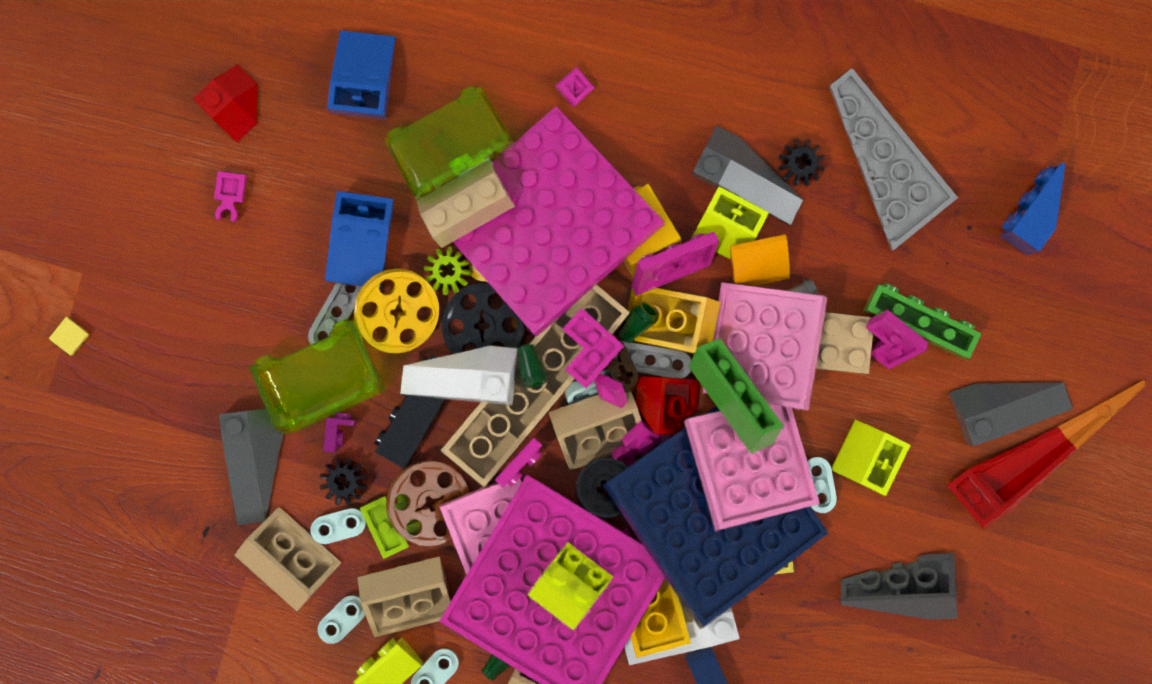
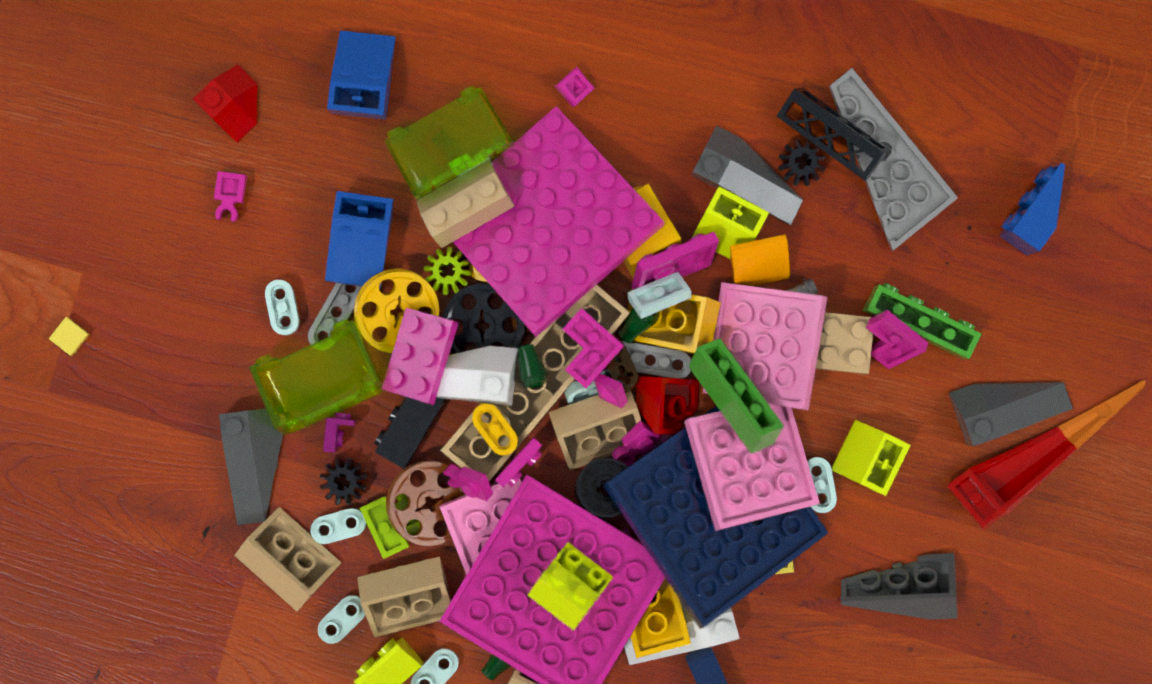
none -> light aqua plate [265,280,300,335]
none -> dark pink plate [382,308,458,405]
none -> dark pink plate [443,464,493,501]
none -> yellow plate [472,403,518,455]
none -> light aqua plate [628,272,691,319]
none -> black fence [777,88,892,181]

